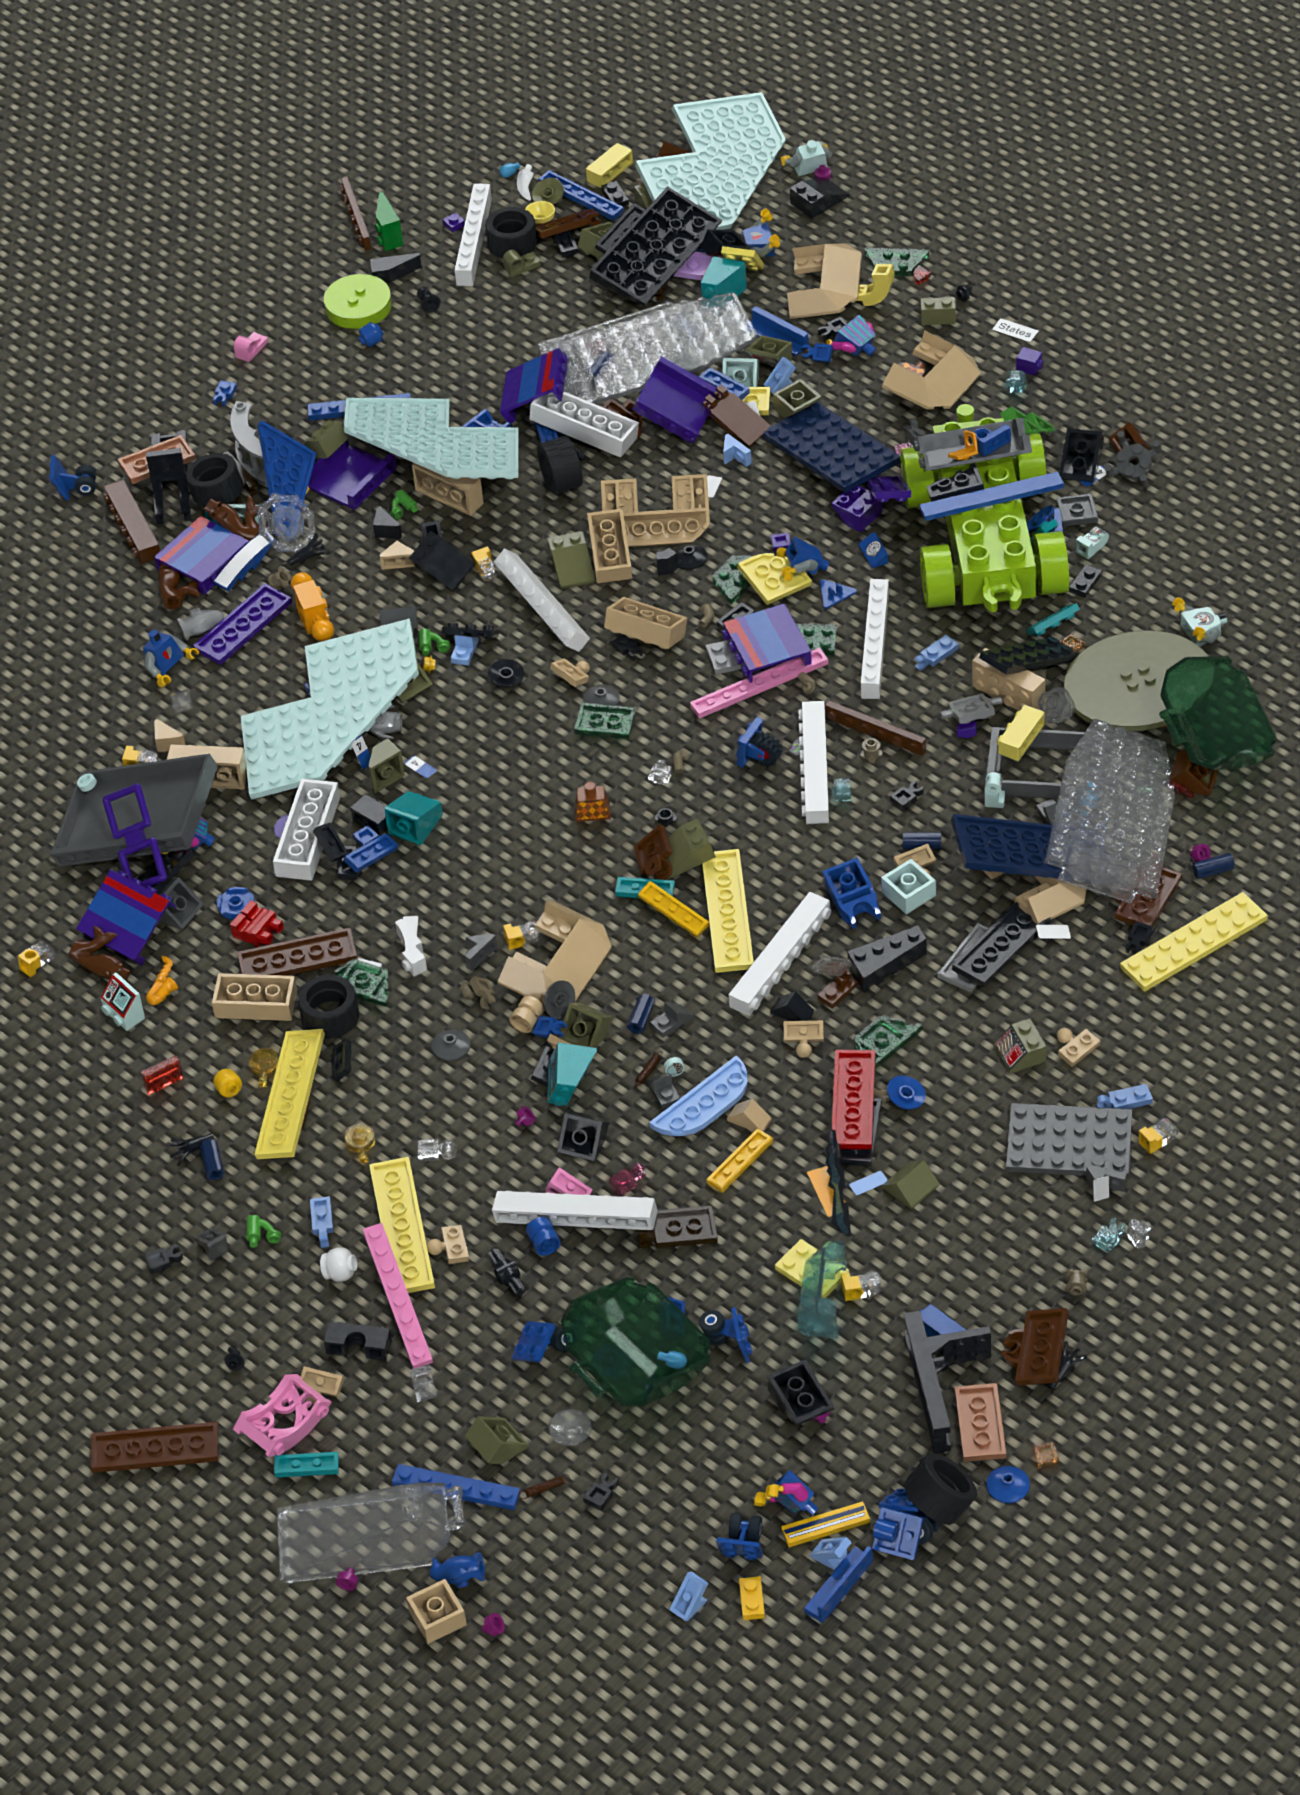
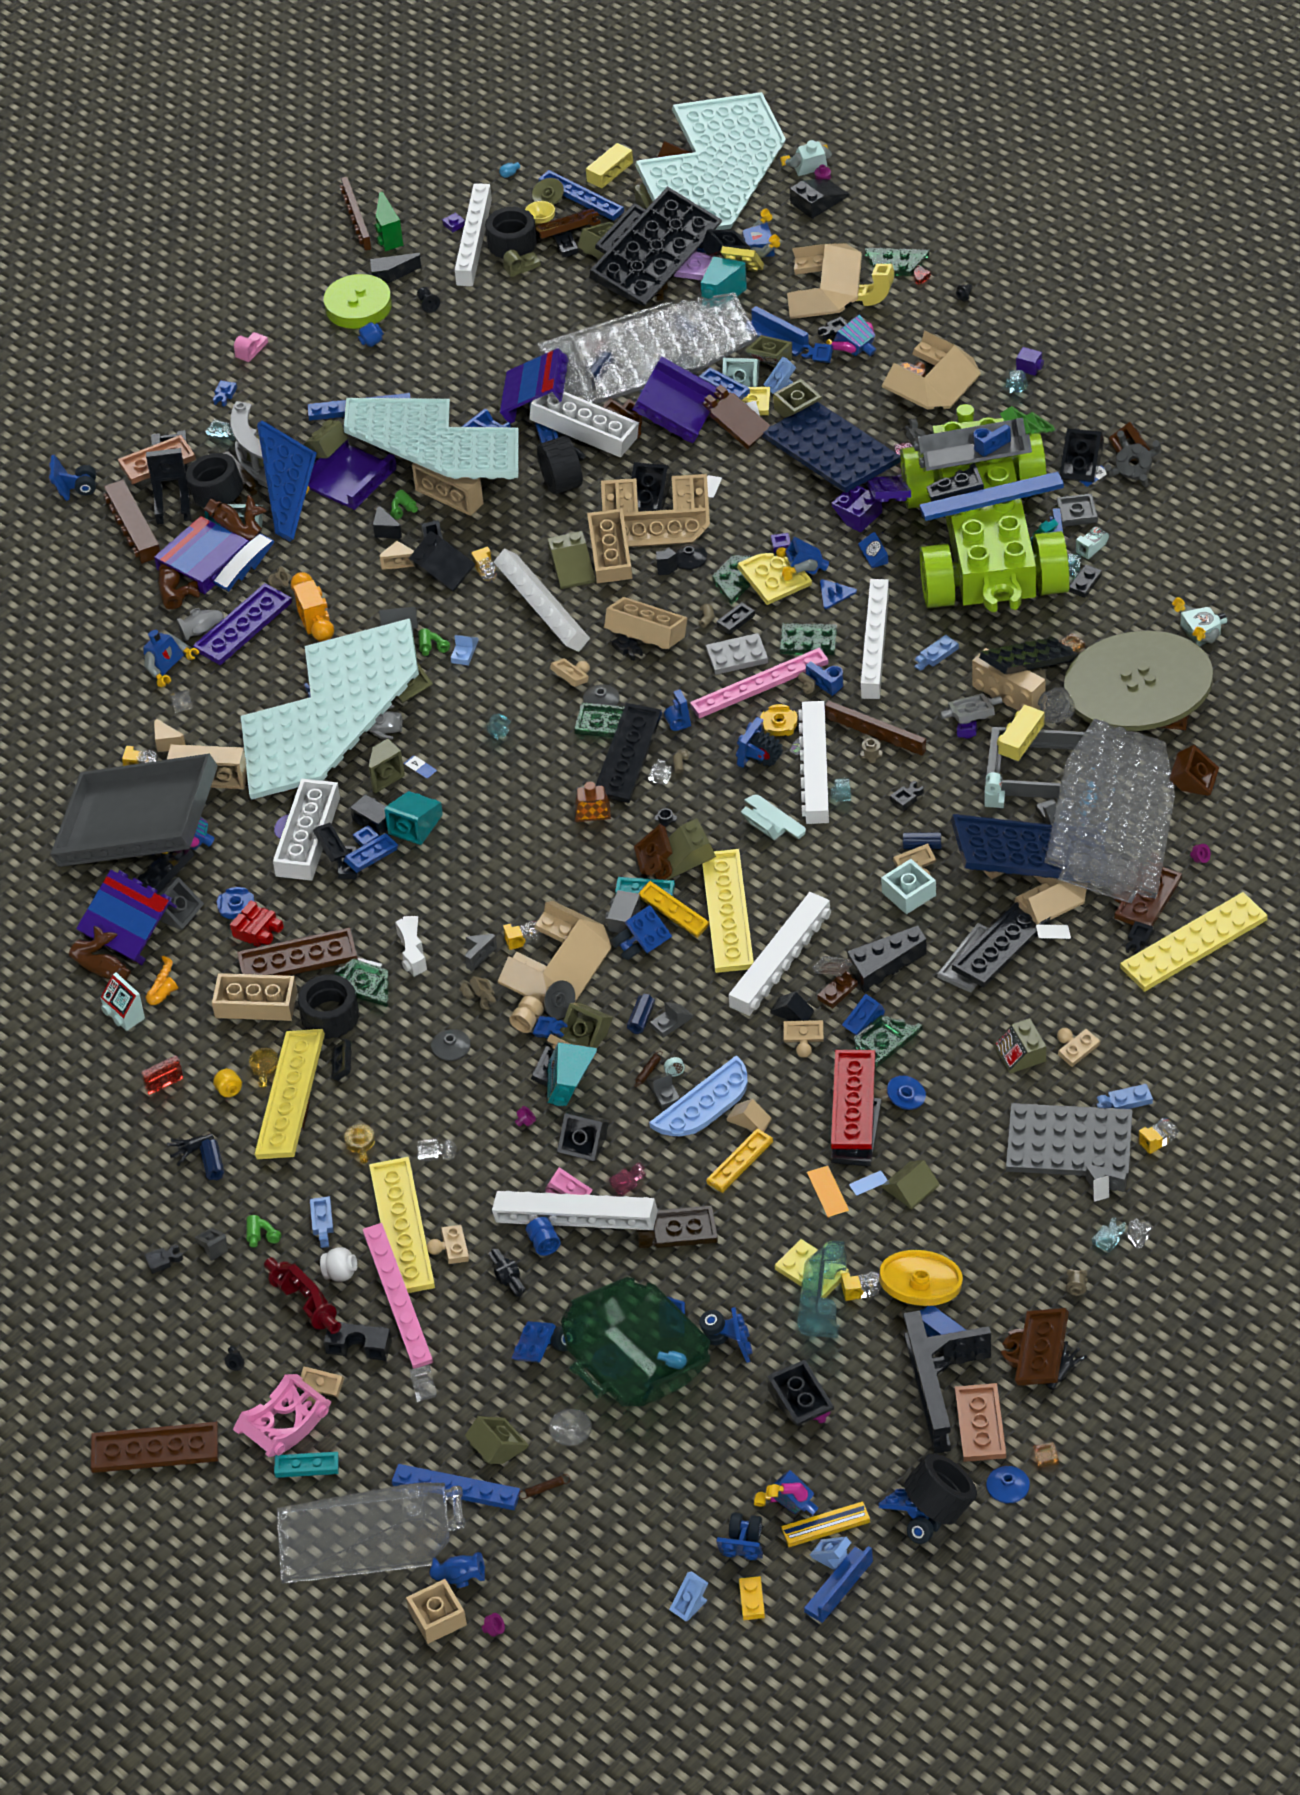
leg [18,941,56,978] -> none
light aqua tile [77,773,97,792] -> none
dark purple bar [102,783,167,888] -> none
clear plate [256,493,316,553] -> none
black piece [287,532,329,566] -> none
magenta tile [335,1568,359,1591] -> none
sticker [352,735,371,770] -> none
yellow plate [423,655,435,673] -> none
black wing [442,623,499,638] -> none
black dish [488,659,524,687] -> none
white bar [517,164,534,201] -> none
black plate [583,1473,618,1511] -> none
black plate [601,181,629,207] -> none
panel [722,604,812,683] -> none
light blue slope [724,434,752,467] -> none
blue brick [822,857,881,929] -> none
black sword [826,1130,851,1235] -> none
blue plate [872,1506,924,1560] -> none
olive slope [920,297,956,325] -> none
light orange bracket [948,430,978,461] -> none
white sticker [992,318,1038,342] -> none
teal plate [1026,603,1080,636] -> none
blue dish [1027,505,1054,531] -> none
clear green windscreen [1159,656,1277,770] -> none
clear red hand [1169,780,1194,798] -> none
dark blue axle [1192,853,1235,879] -> none
none -> clear light blue plate [206,420,235,440]
none -> dark red plate [264,1257,341,1334]
none -> clear light blue plate [486,713,511,740]
none -> black plate [596,703,662,803]
none -> brick [605,890,641,933]
none -> blue plate [610,905,672,960]
none -> black slope [631,462,672,512]
none -> blue plate [664,689,691,731]
none -> light aqua plate [741,795,806,840]
none -> yellow plate [760,704,798,736]
none -> blue plate [806,661,844,696]
none -> blue plate [842,994,885,1037]
none -> yellow dish [879,1250,963,1306]
none -> clear light blue plate [1067,554,1081,580]

